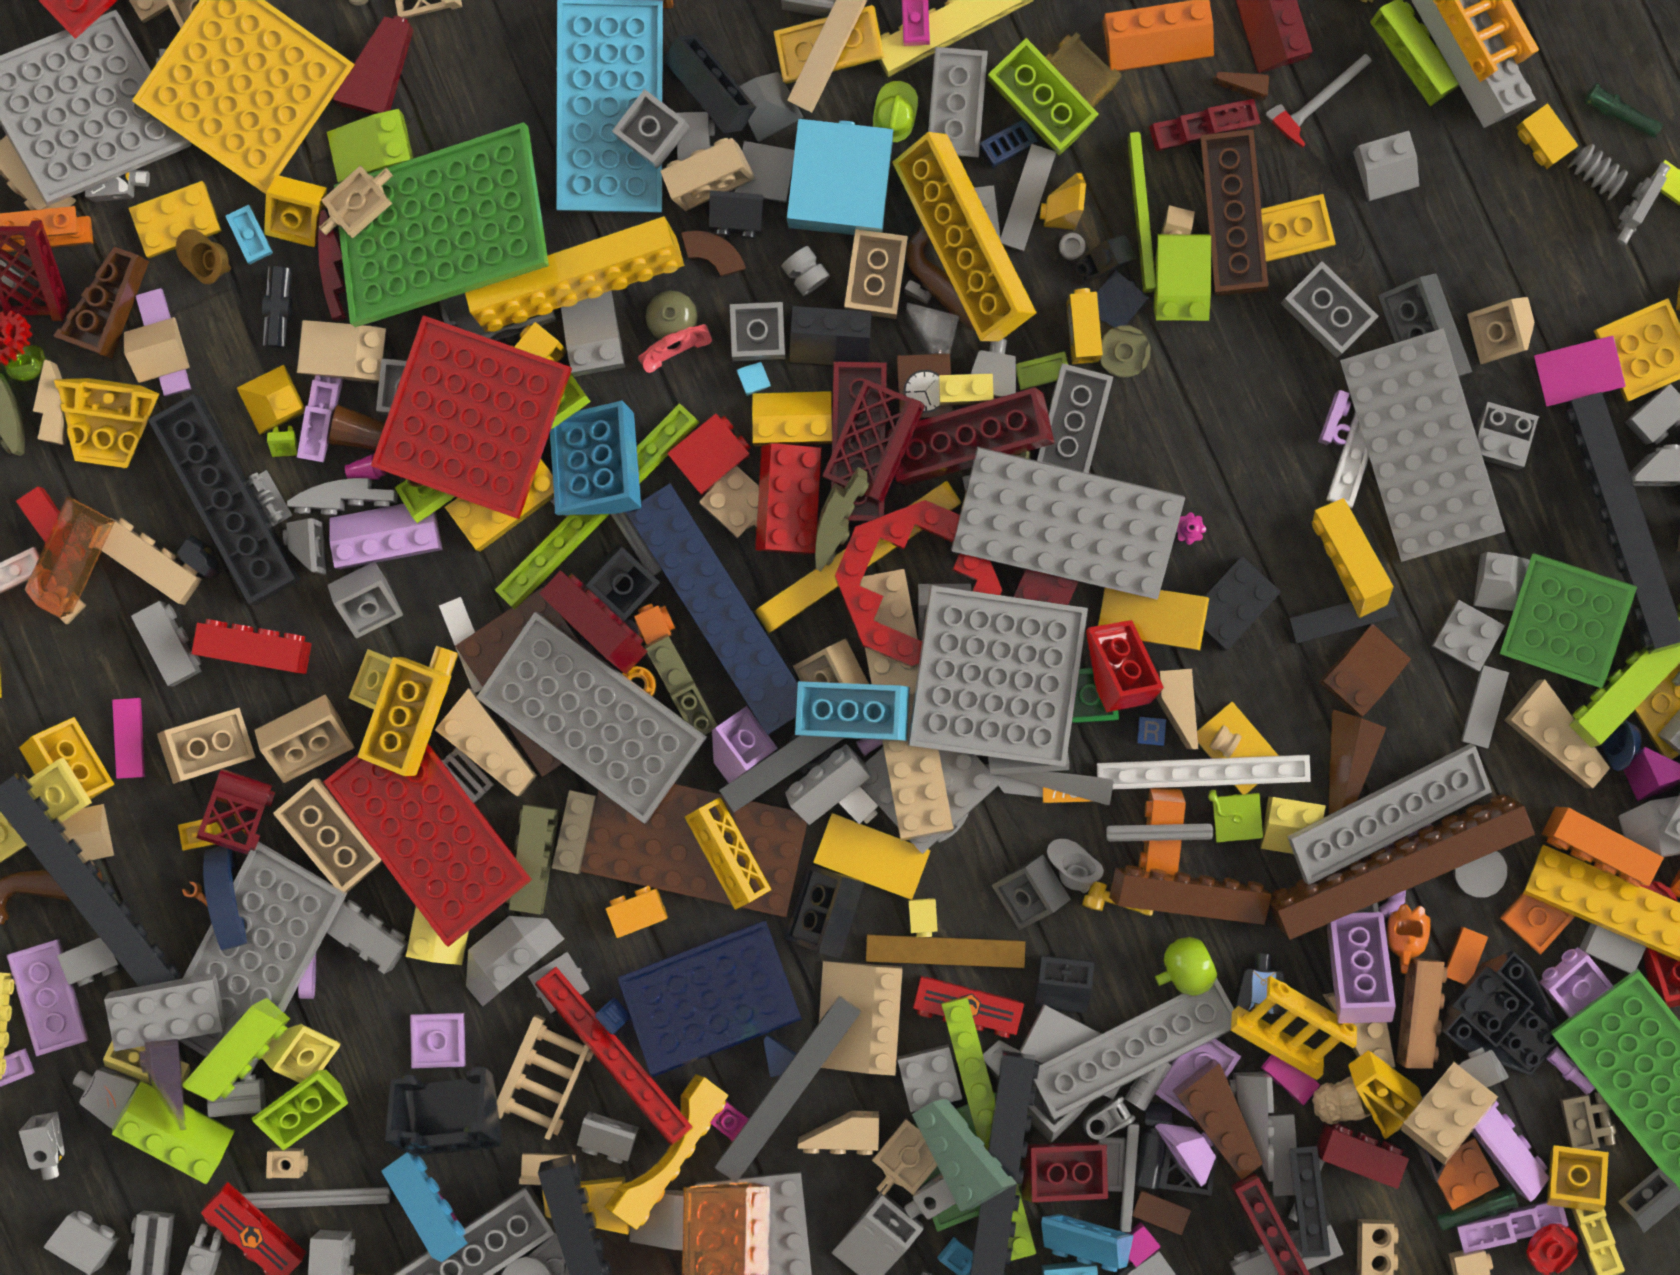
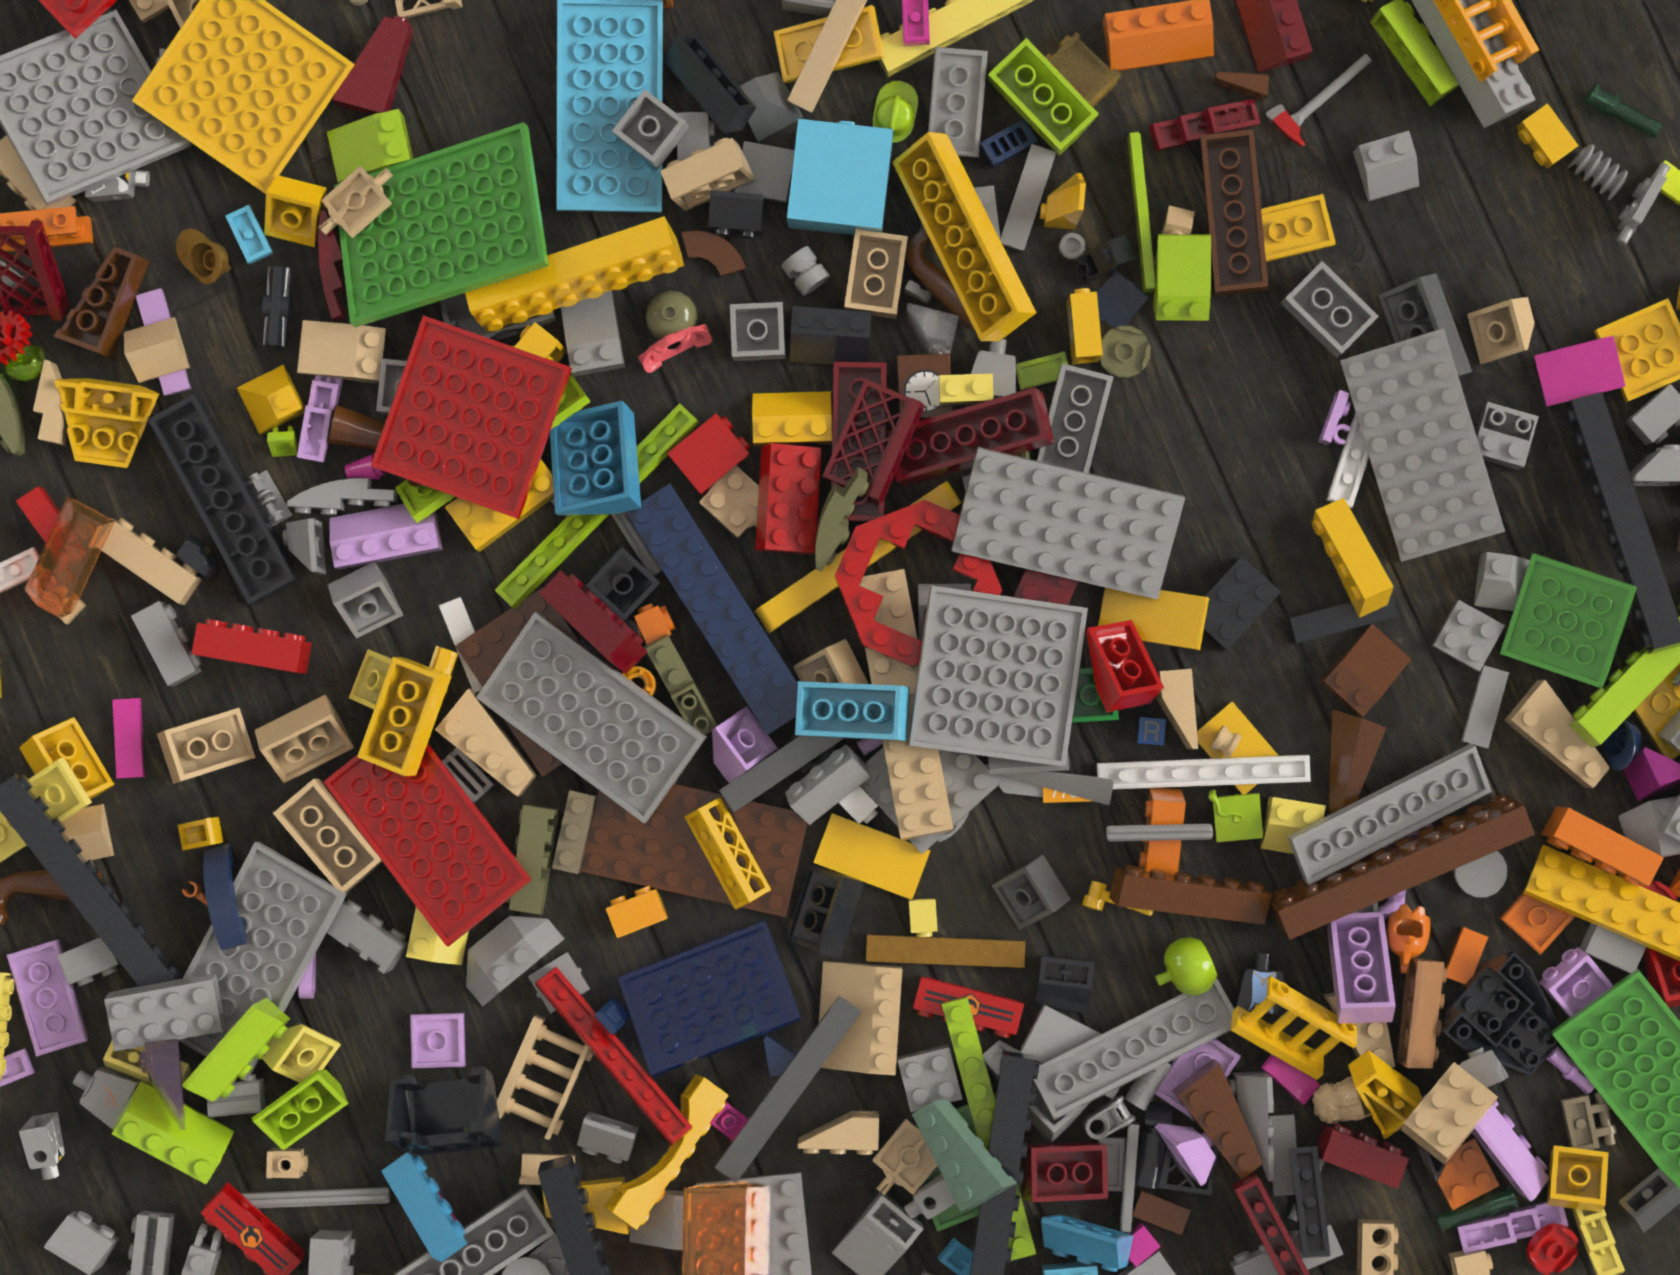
yellow plate [129,181,222,258] -> none
dark red piece [196,769,275,855] -> none
medium azure slope [737,362,771,396] -> none
light grey piece [1047,839,1104,893] -> none
dark pink plant [1176,512,1206,545] -> none

